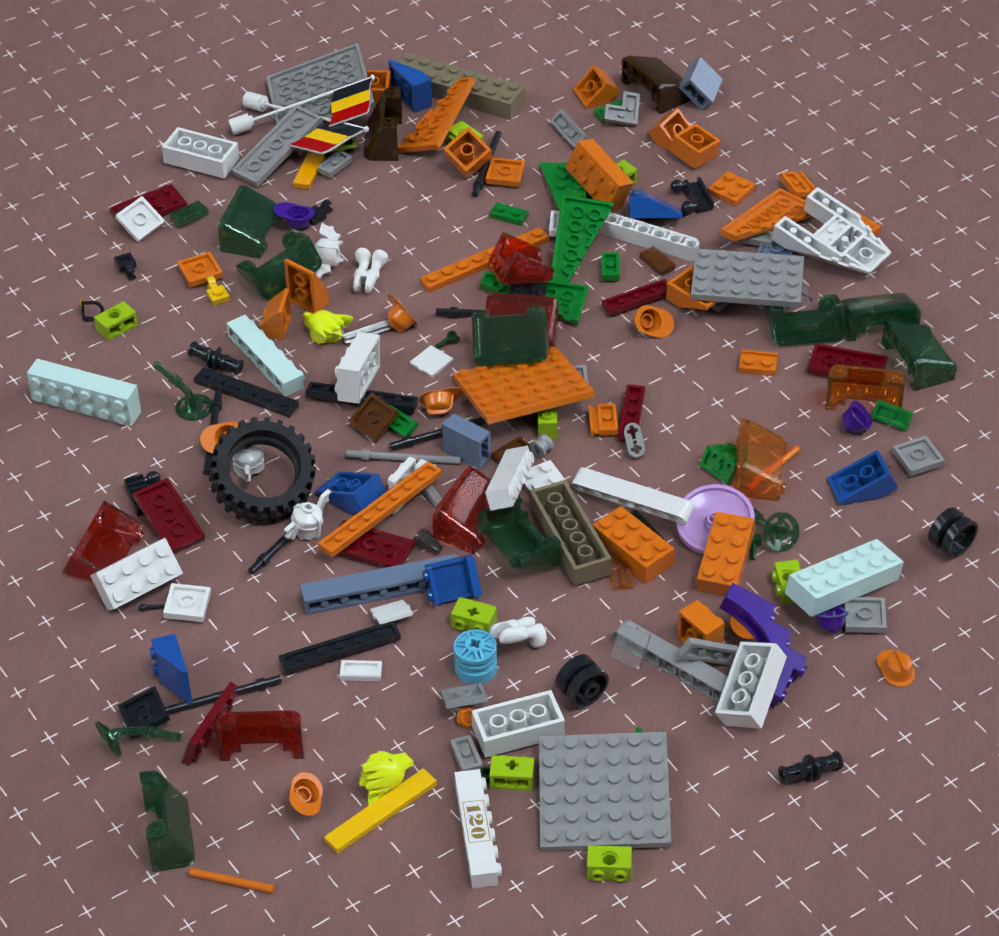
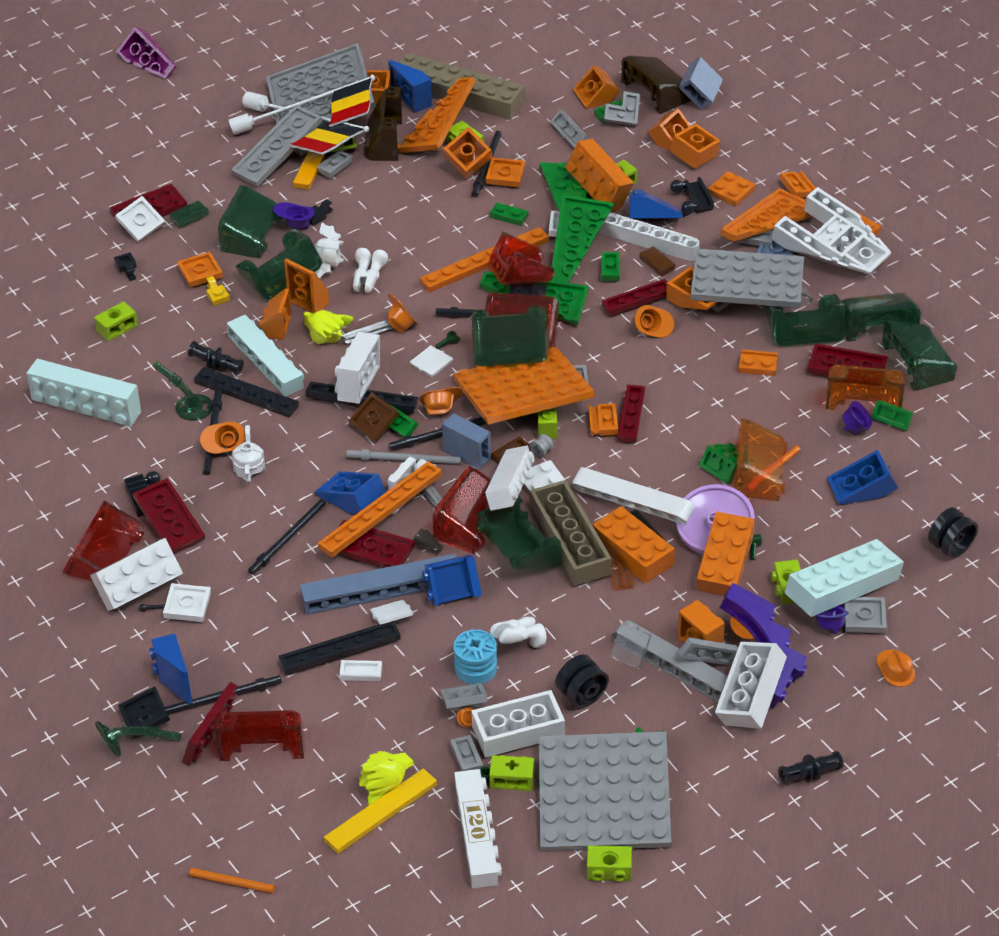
black piece [80,298,104,322] -> none
clear green windscreen [139,771,195,872] -> none
white brick [162,127,240,179] -> none
black tyre [209,417,316,525] -> none
white helmet [284,489,332,540] -> none
orange piece [289,772,323,816] -> none
lime brick [451,597,497,633] -> none
light grey beam [624,423,645,460] -> none
clear green dish [753,508,799,552] -> none
light grey plate [892,436,945,476] -> none
none -> magenta wedge [116,27,176,79]

